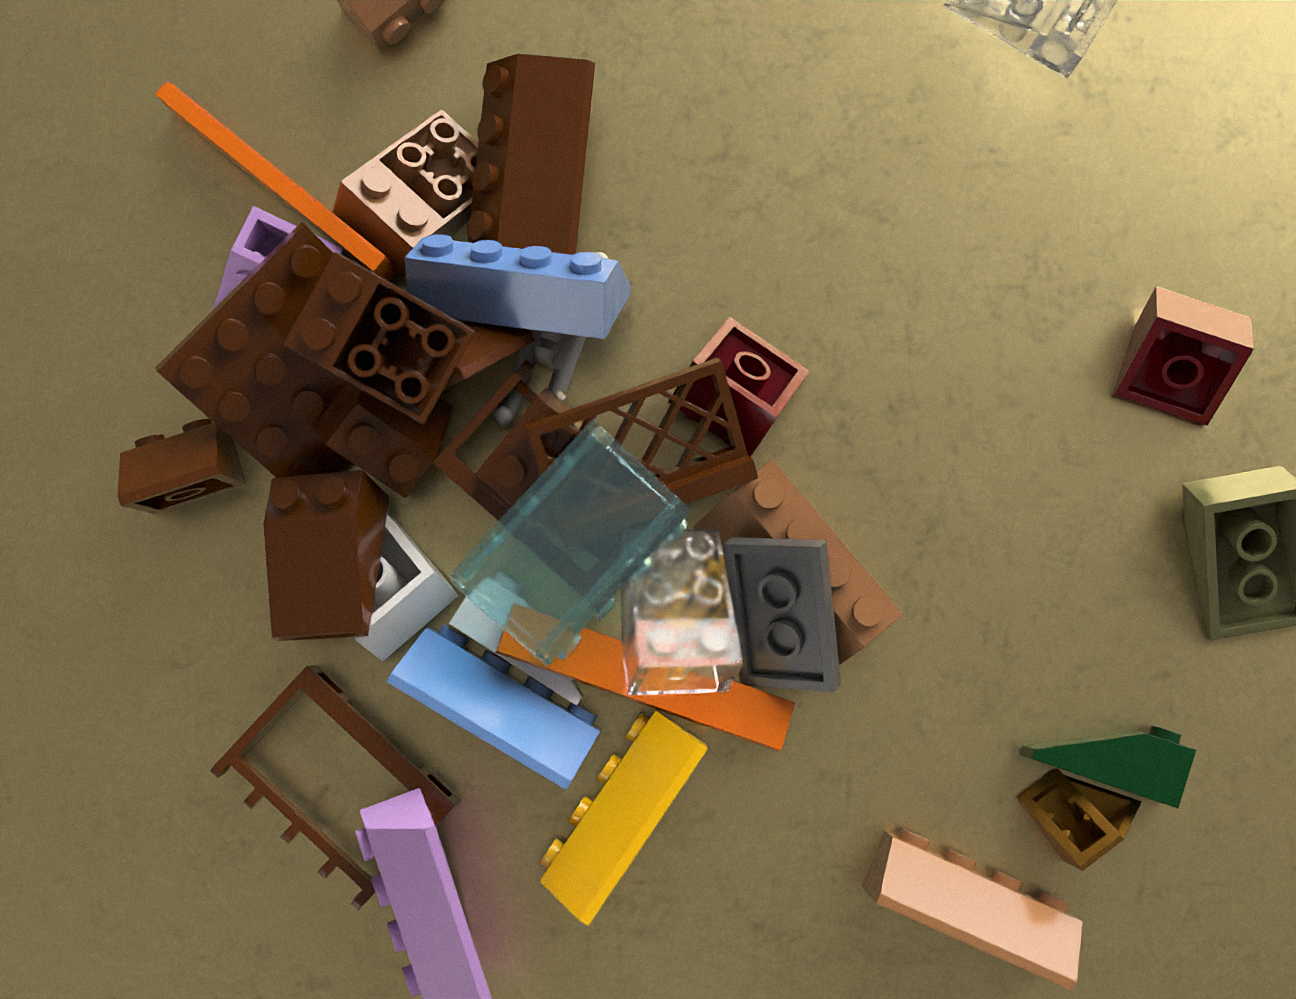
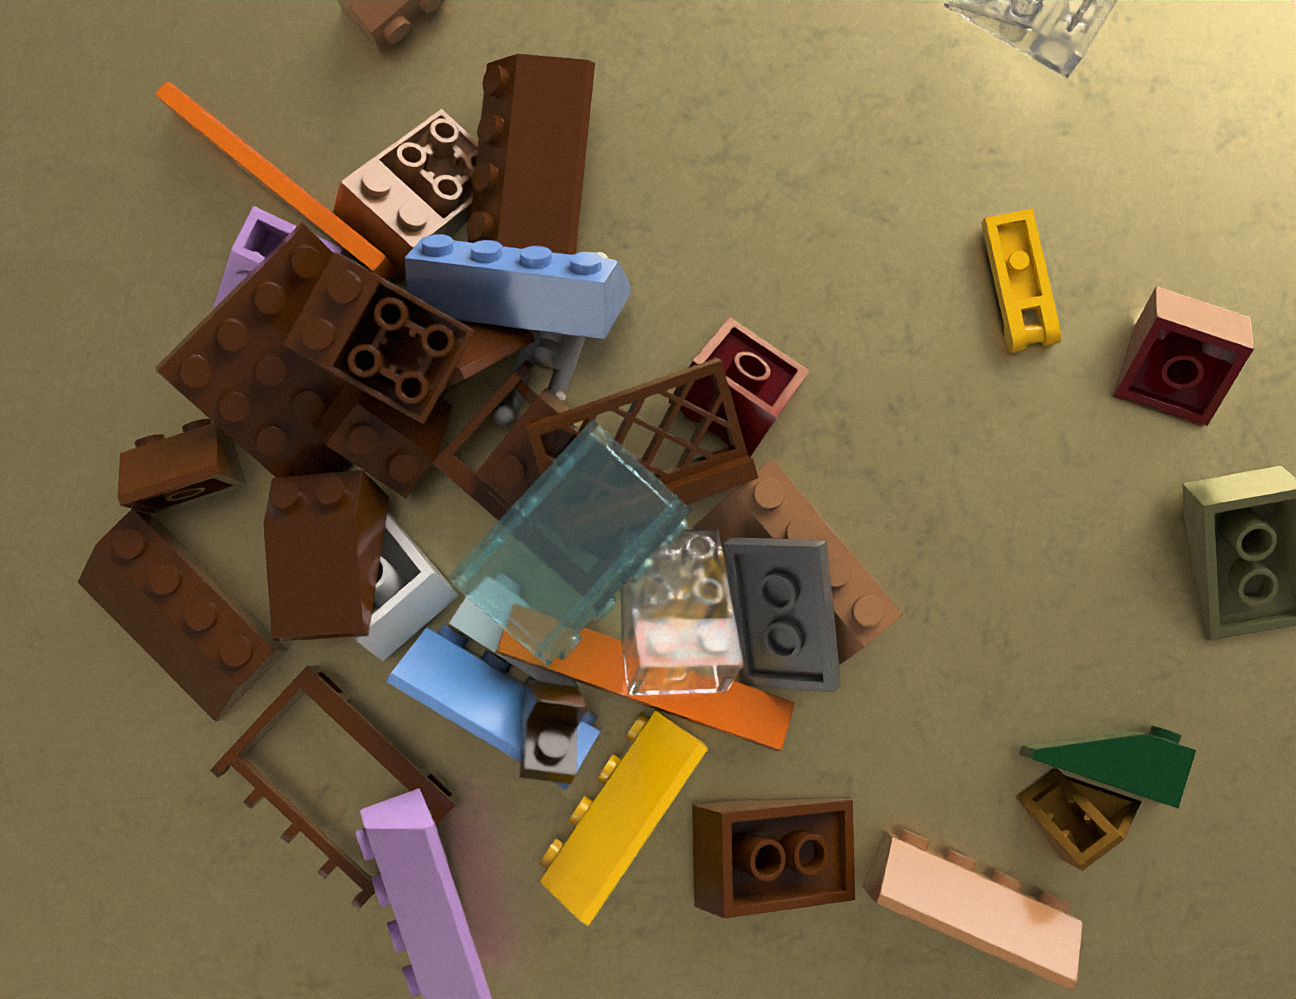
none -> reddish brown slope [78,509,288,721]
none -> dark brown slope [519,679,587,784]
none -> reddish brown slope [692,798,855,919]
none -> yellow plate [981,208,1061,353]

